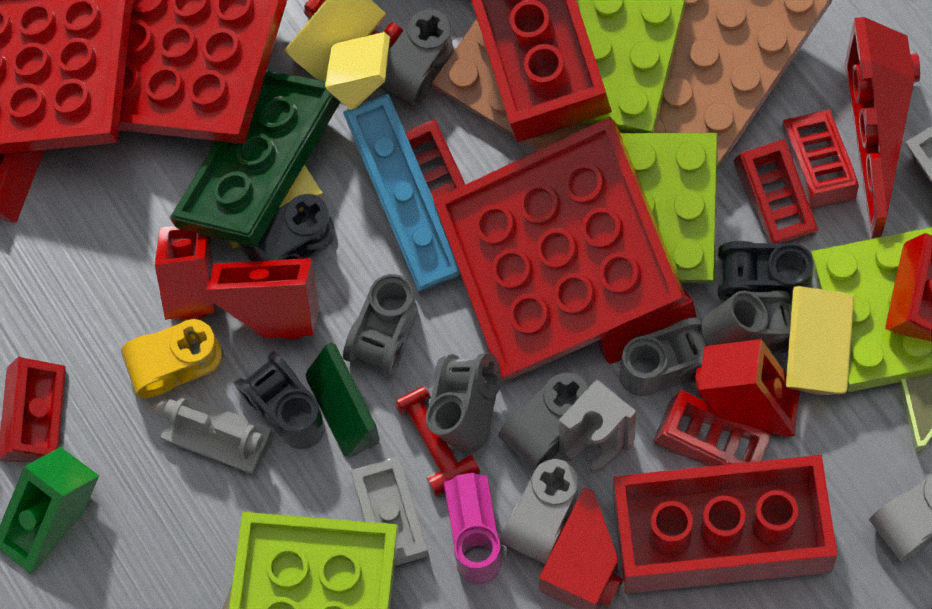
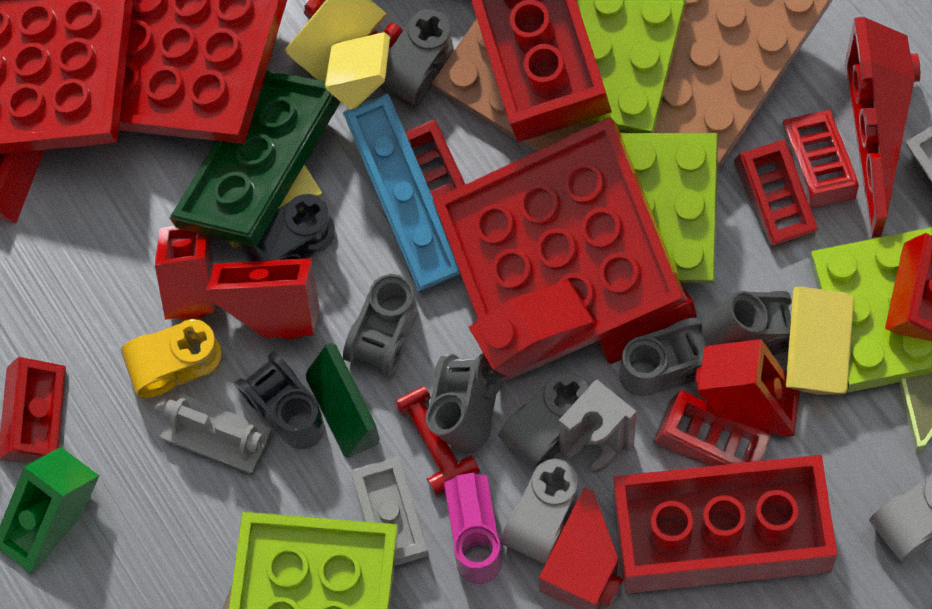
black piece [717,241,814,301] -> none
none -> red slope [468,280,595,378]

